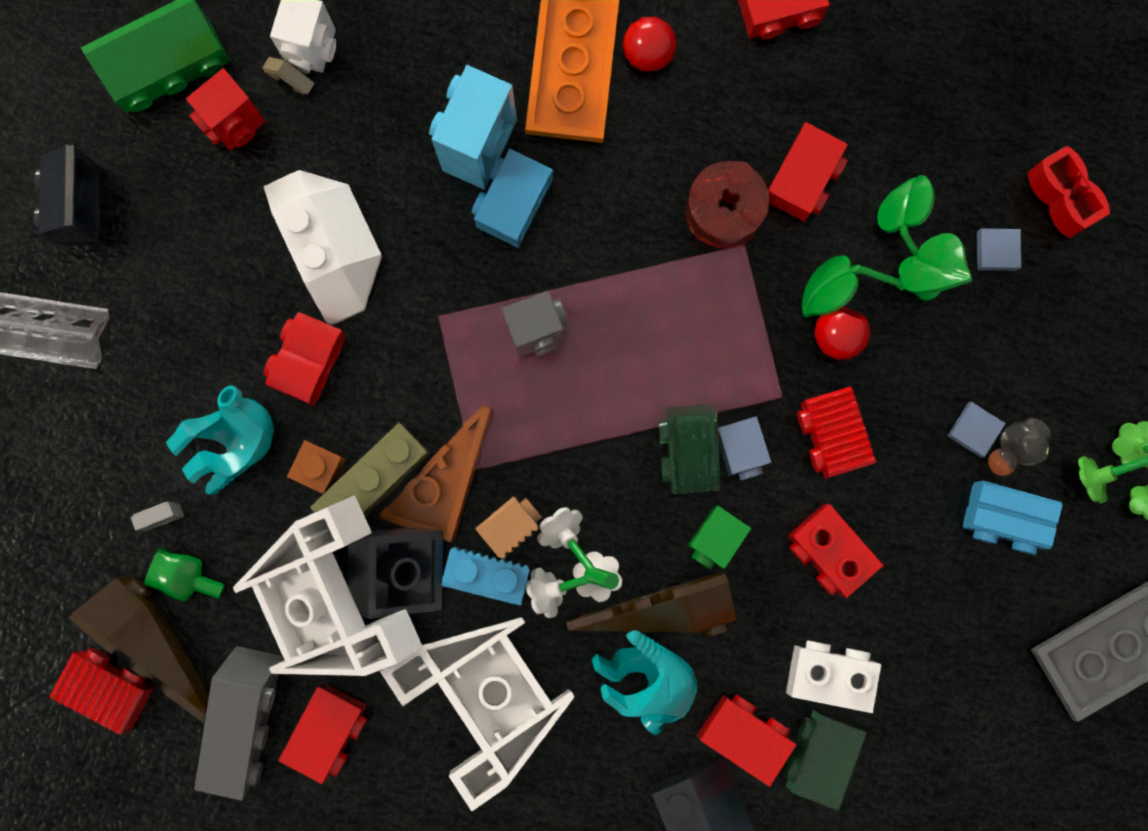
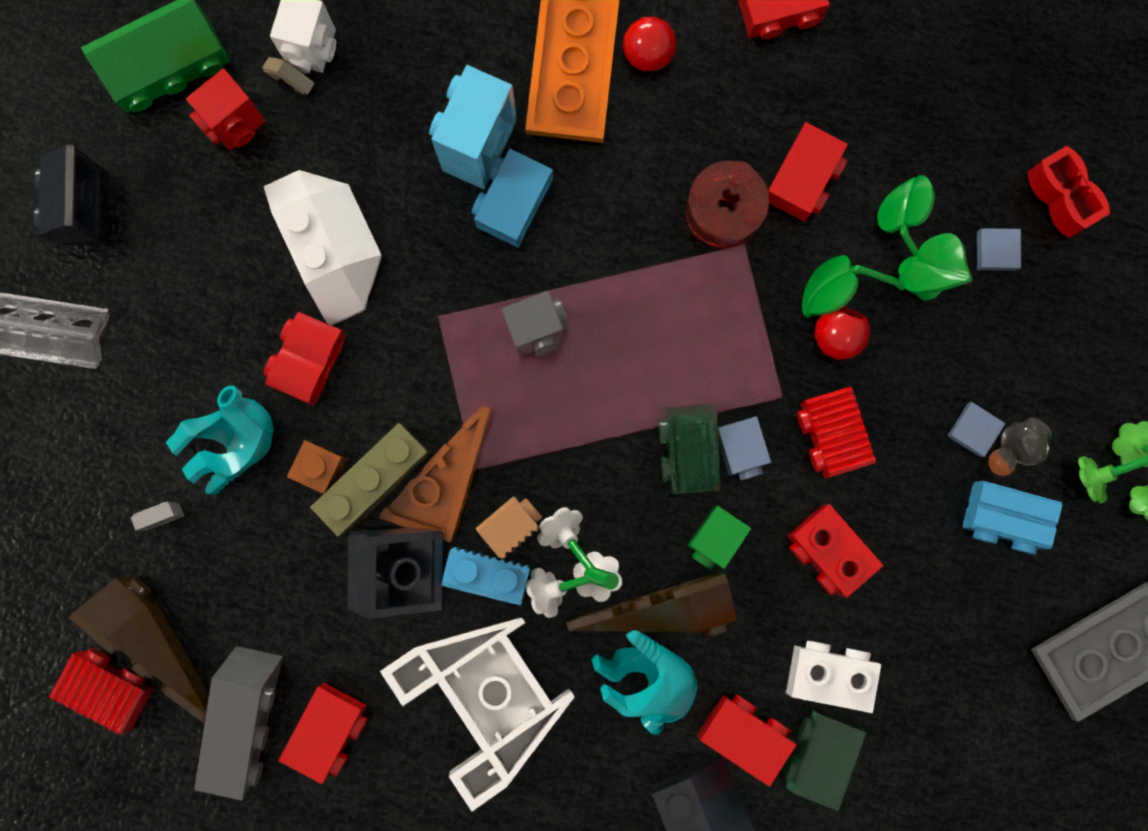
green piece [144,547,225,602] -> none
white wedge [233,495,423,676] -> none

